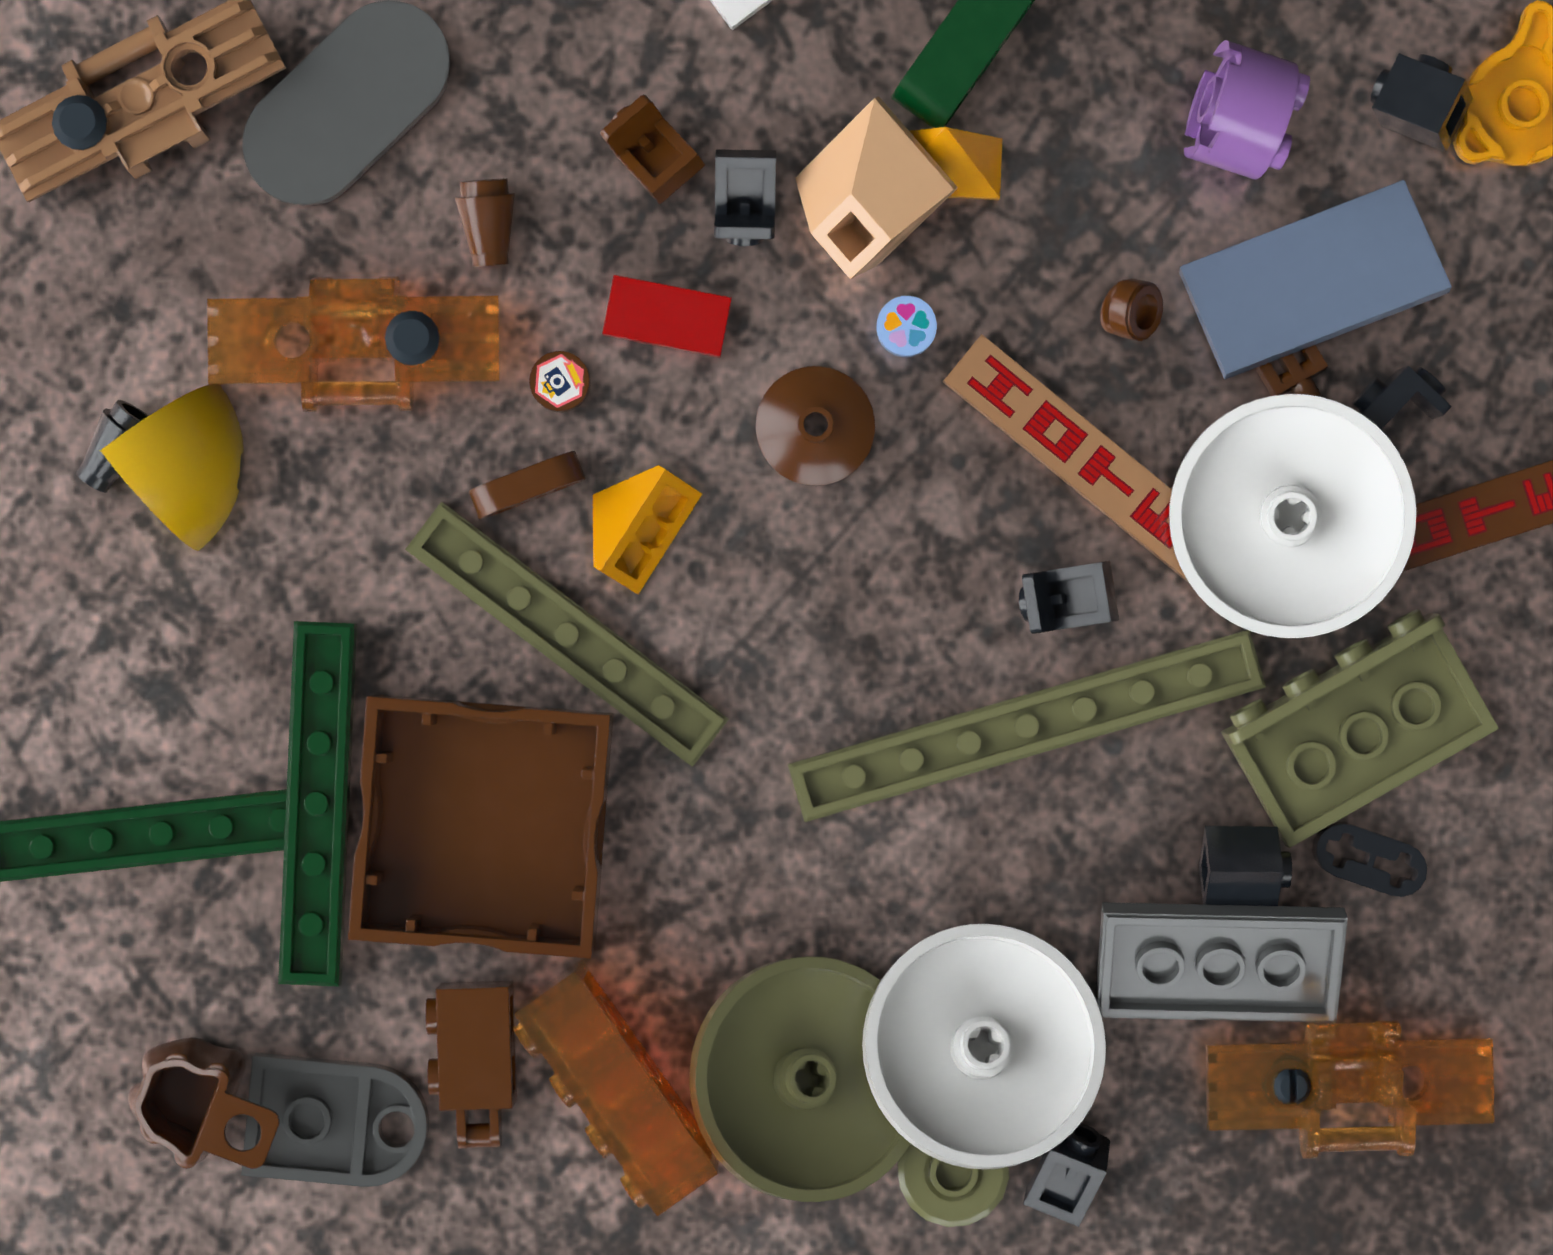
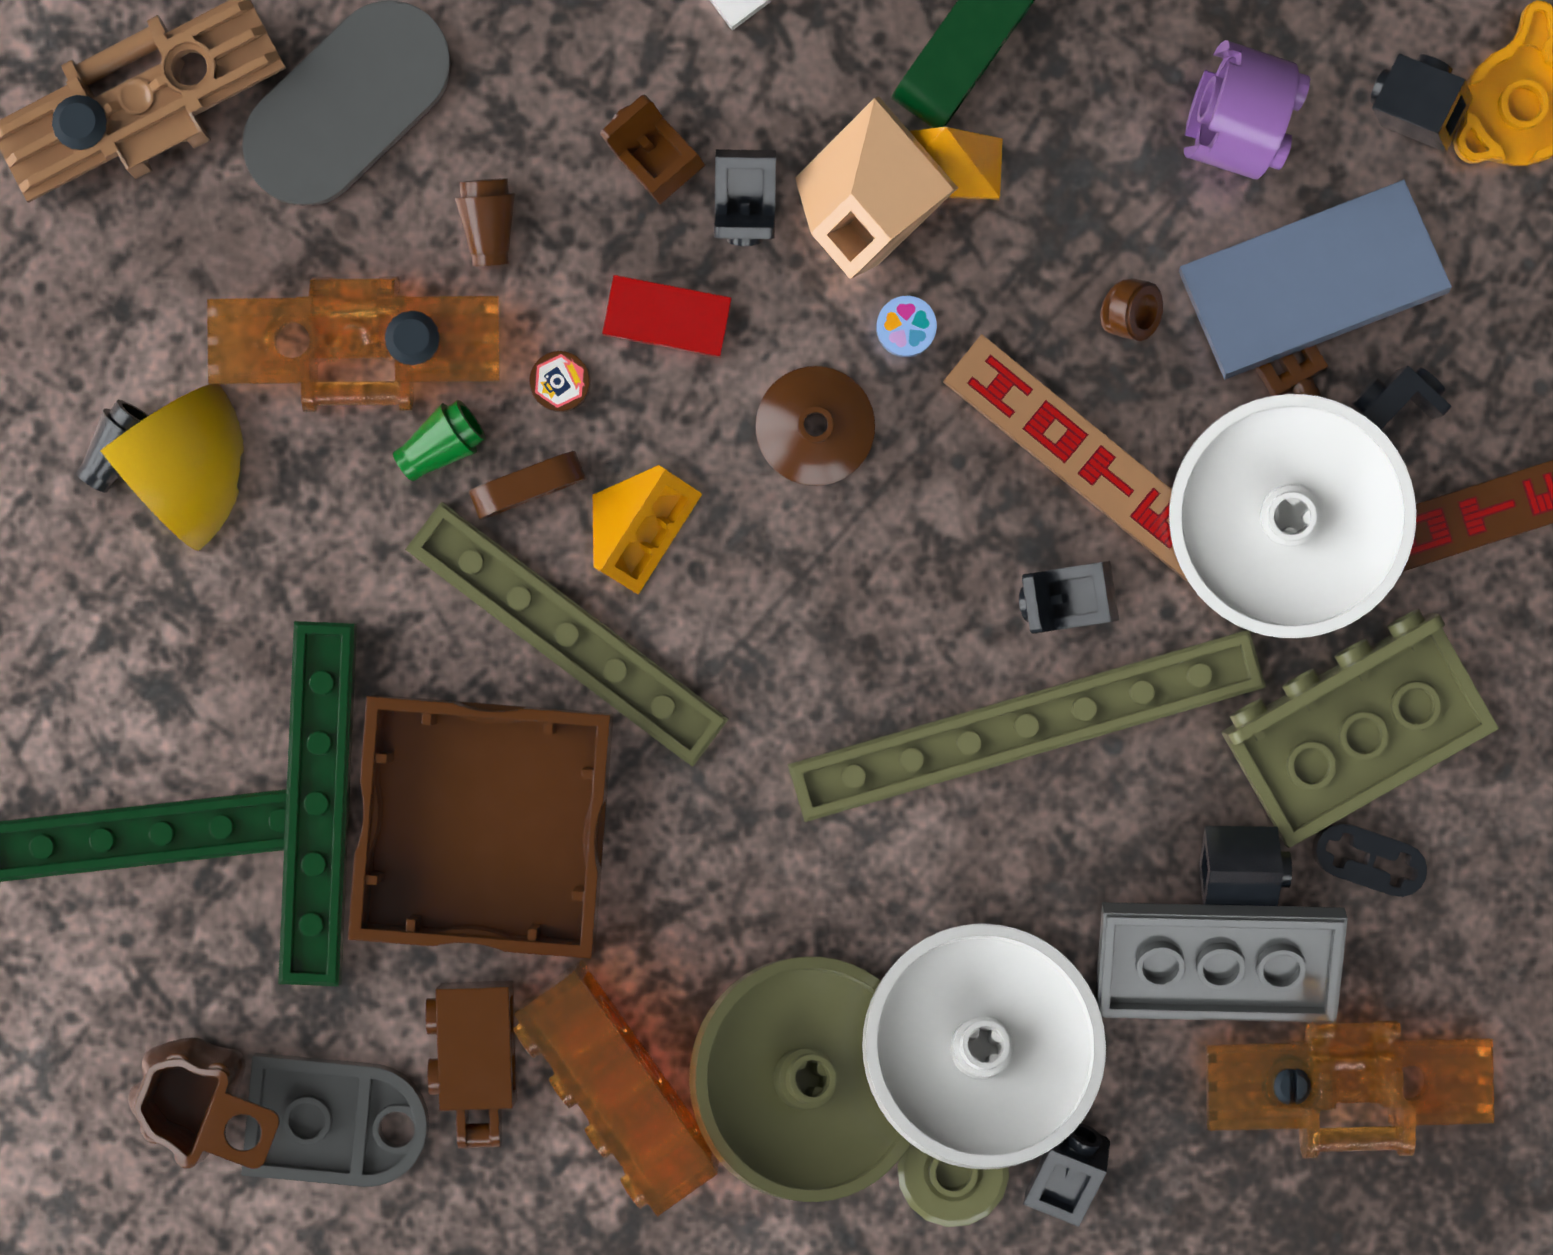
none -> green cone [393,400,486,482]

